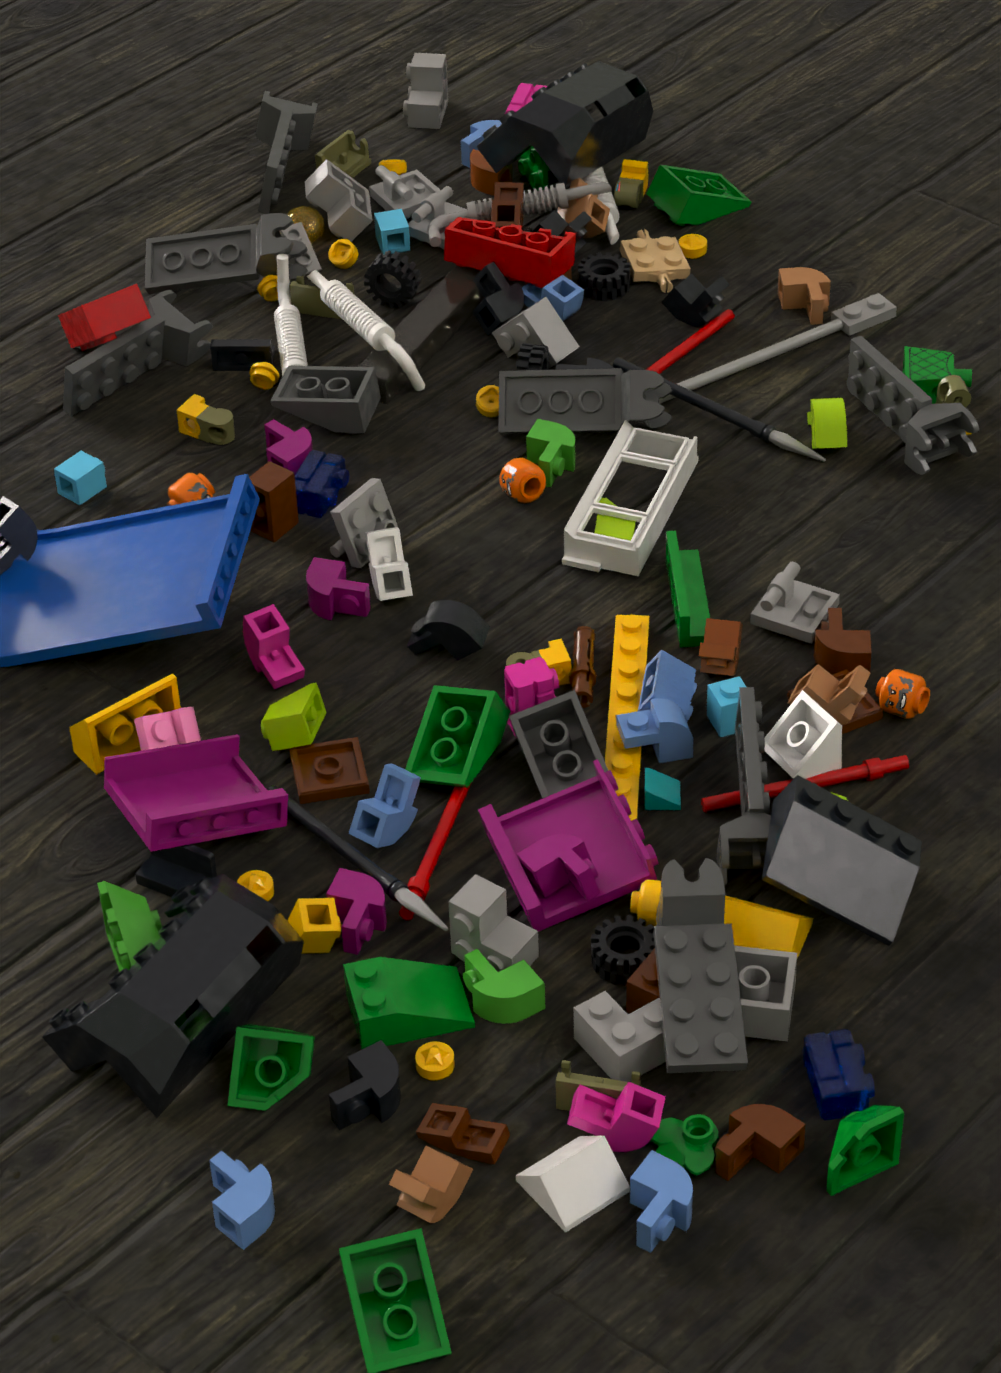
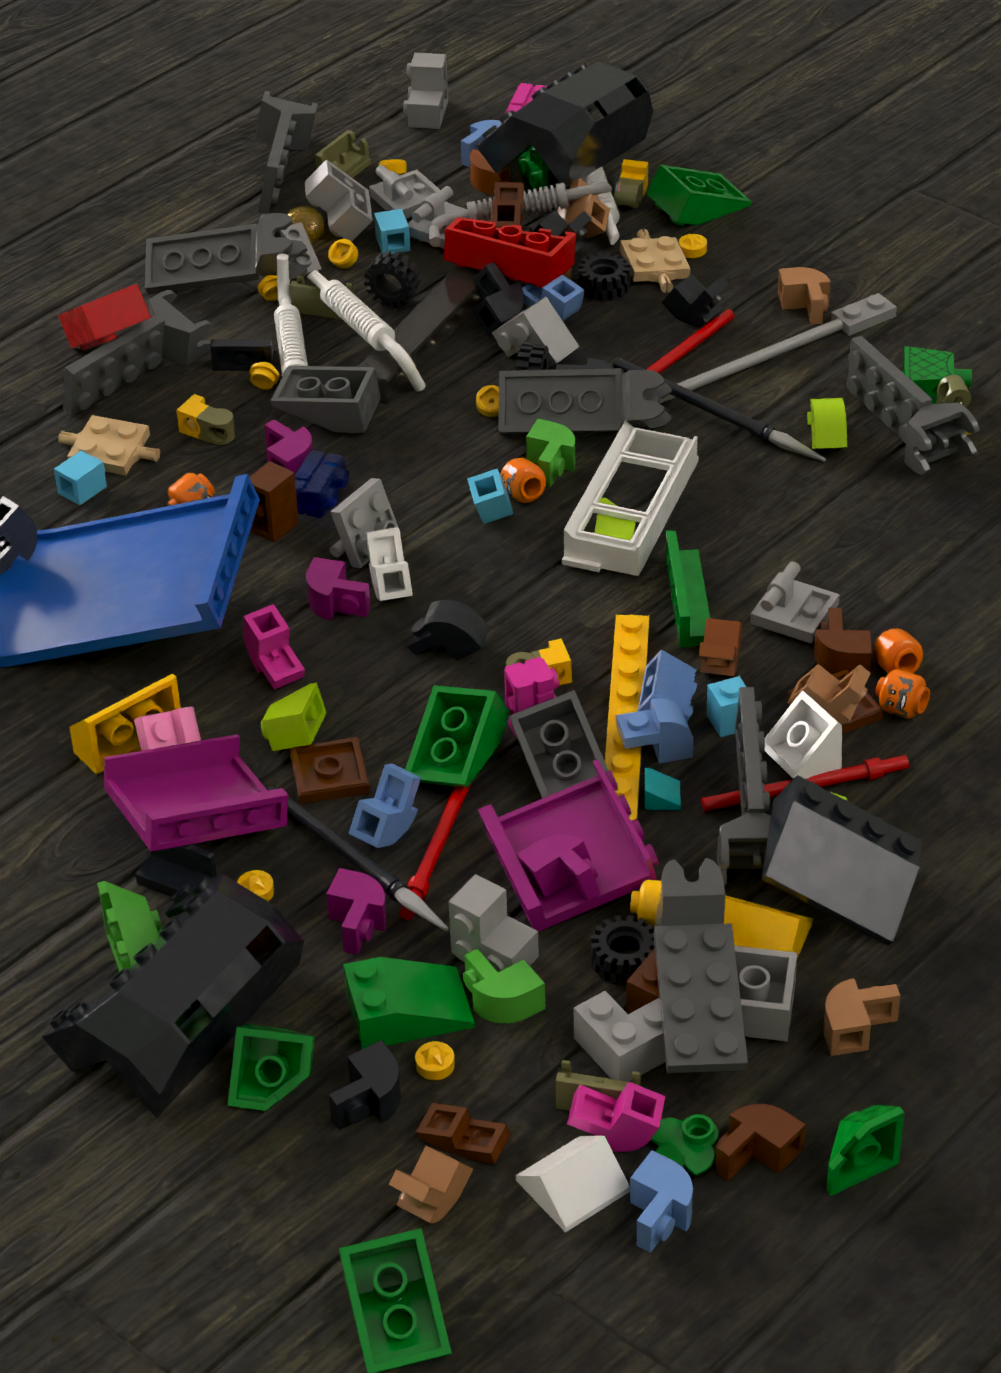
medium blue brick [209,1151,275,1250] -> none
yellow brick [287,898,341,954] -> none
reddish brown pin [569,626,596,708] -> none
clear blue brick [803,1029,875,1121] -> none
none -> tan plate [58,415,160,476]
none -> medium azure brick [467,468,514,524]
none -> medium nougat brick [823,978,900,1056]
none -> orange head [872,628,923,674]

